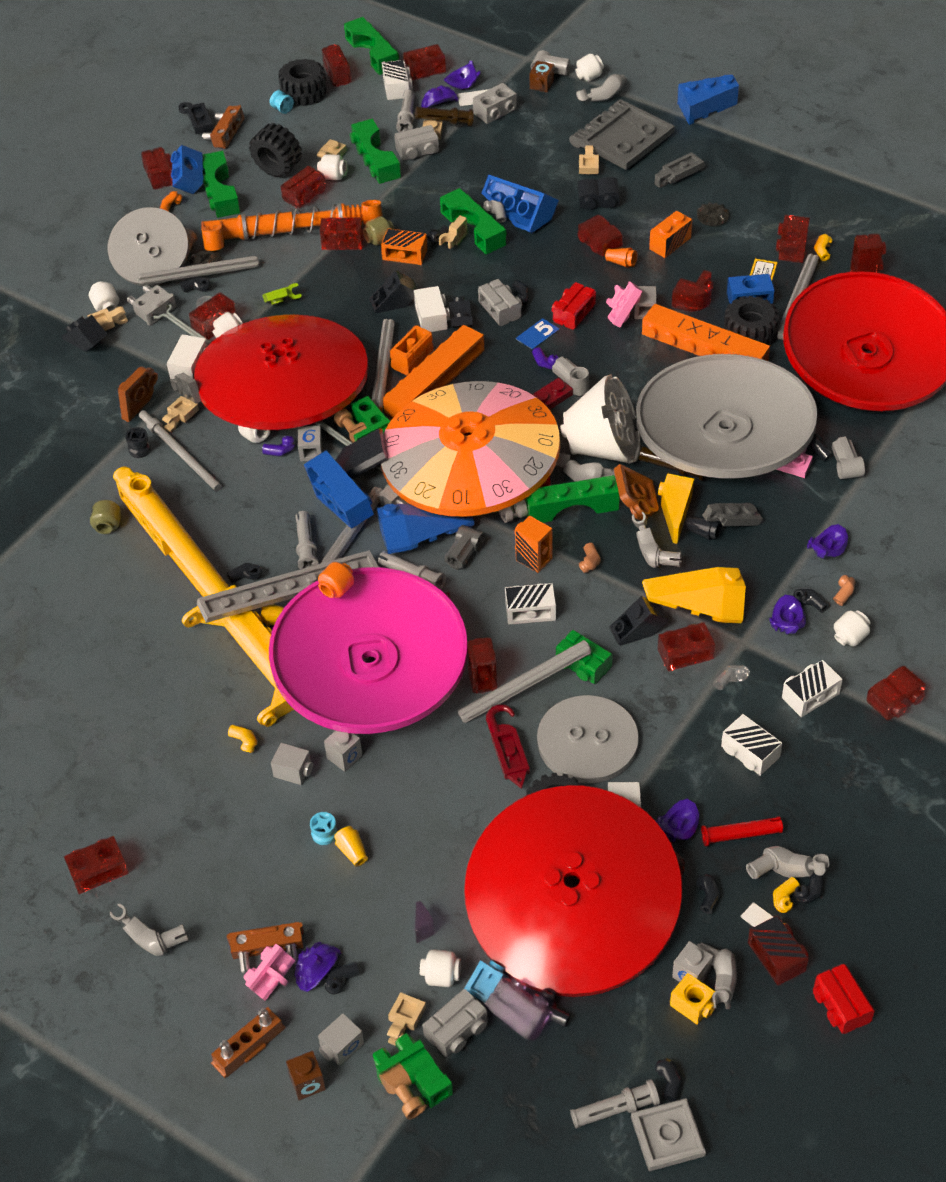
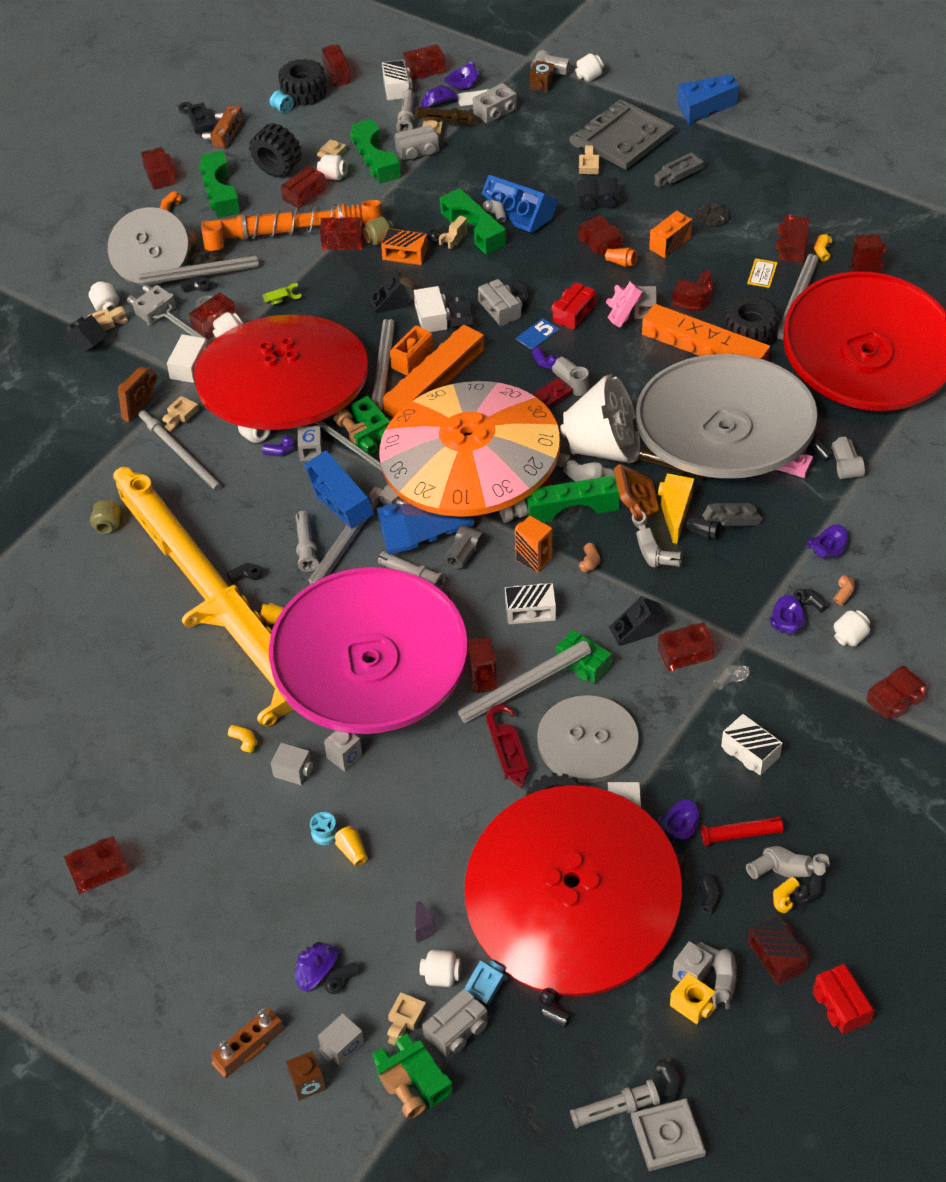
light grey arm [110,904,189,956] -> none
black wheel [125,427,151,458] -> none
dark grey hinge [169,373,201,404] -> none
blue brick [171,145,203,194] -> none
light grey plate [197,550,378,623] -> none
dark orange piece [227,922,304,973] -> none
bright pink hips [244,944,296,1001] -> none
orange head [318,562,354,598] -> none
black tile [335,428,388,479] -> none
green arch [344,17,400,75] -> none
brick [484,977,553,1040] -> none
light grey arm [576,74,627,102] -> none
yellow wedge [642,567,746,623] -> none
blue brick [727,274,774,304] -> none
white sticker [741,903,774,933] -> none
white brick [782,660,842,717] -> none

